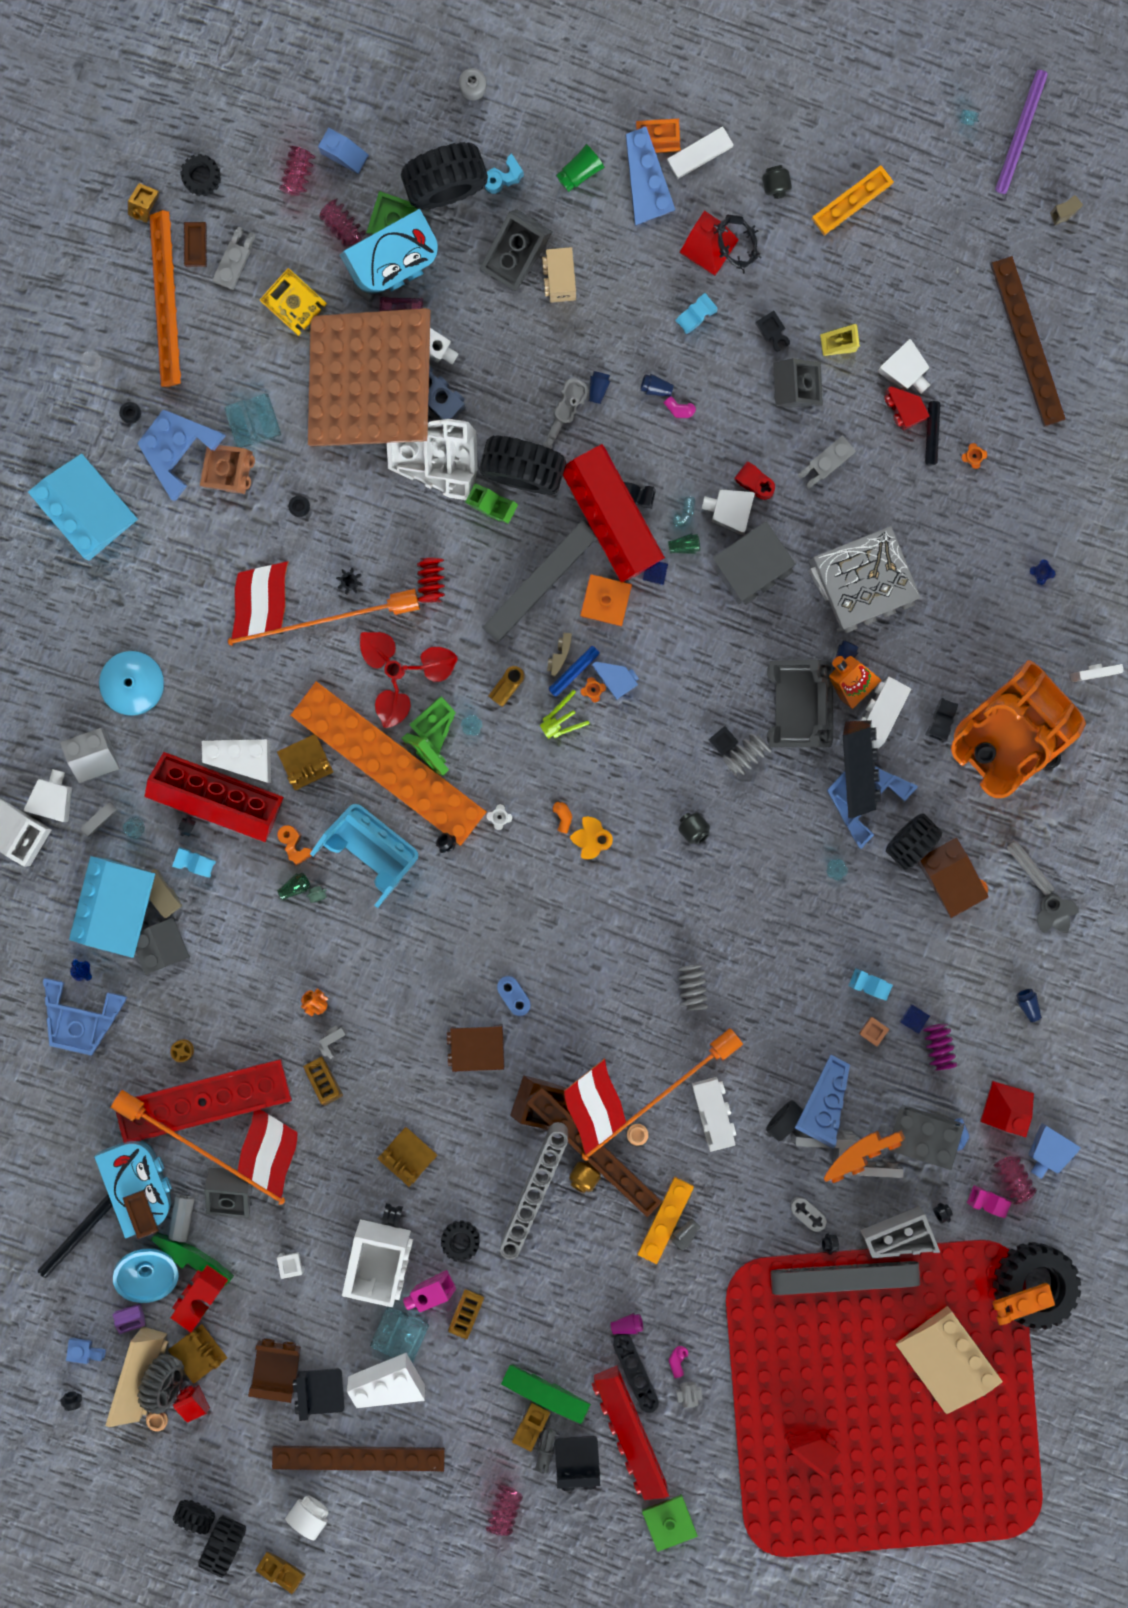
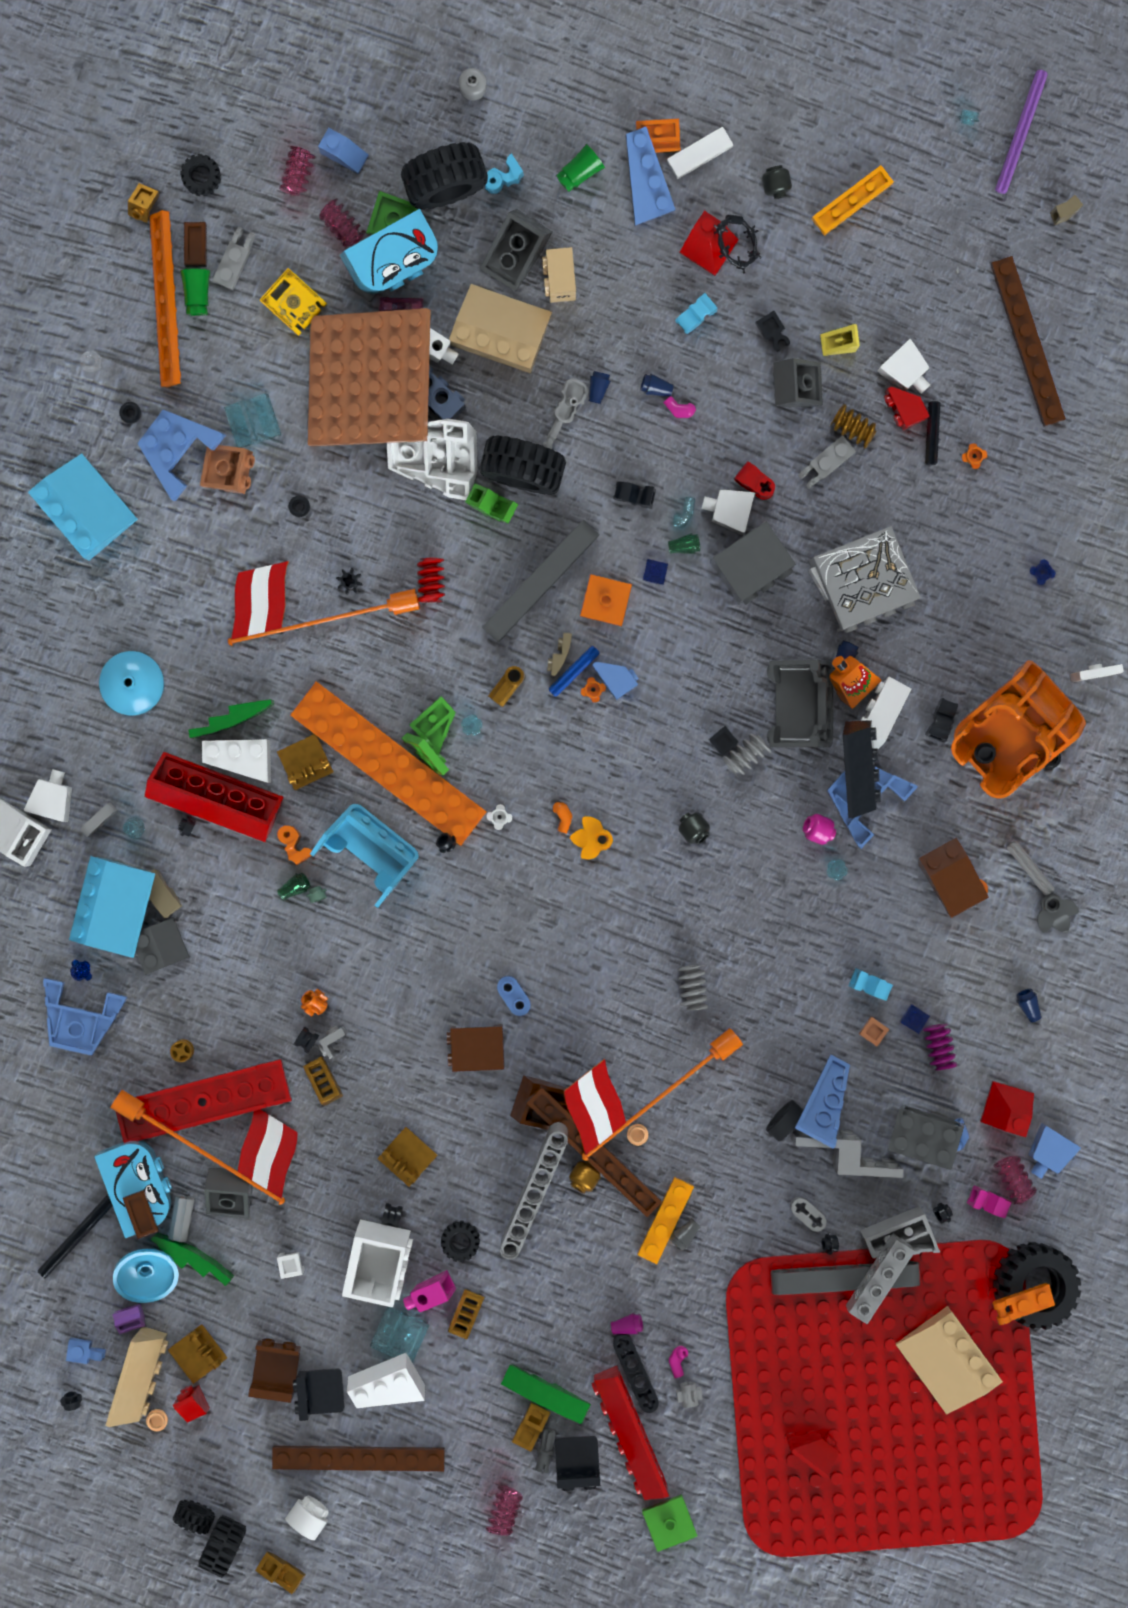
light grey slope [60,728,120,783] -> none
dark grey gear [137,1354,185,1414] -> none
red arch [170,1265,228,1333] -> none
medium azure leg [172,847,216,878] -> none
red plant [360,632,458,728] -> none
lime plant [539,690,590,739] -> none
red slope [563,444,665,583] -> none
white wedge [692,1077,736,1152] -> none
orange slope [824,1130,905,1183] -> none
black tyre [885,813,943,870] -> none
none -> green plant [180,269,210,316]
none -> green slope [188,699,274,739]
none -> black wheel [293,1027,319,1054]
none -> tan slope [449,284,552,374]
none -> dark pink head [803,814,836,845]
none -> pearl gold piece [829,404,878,449]
none -> light grey brick [846,1234,915,1324]

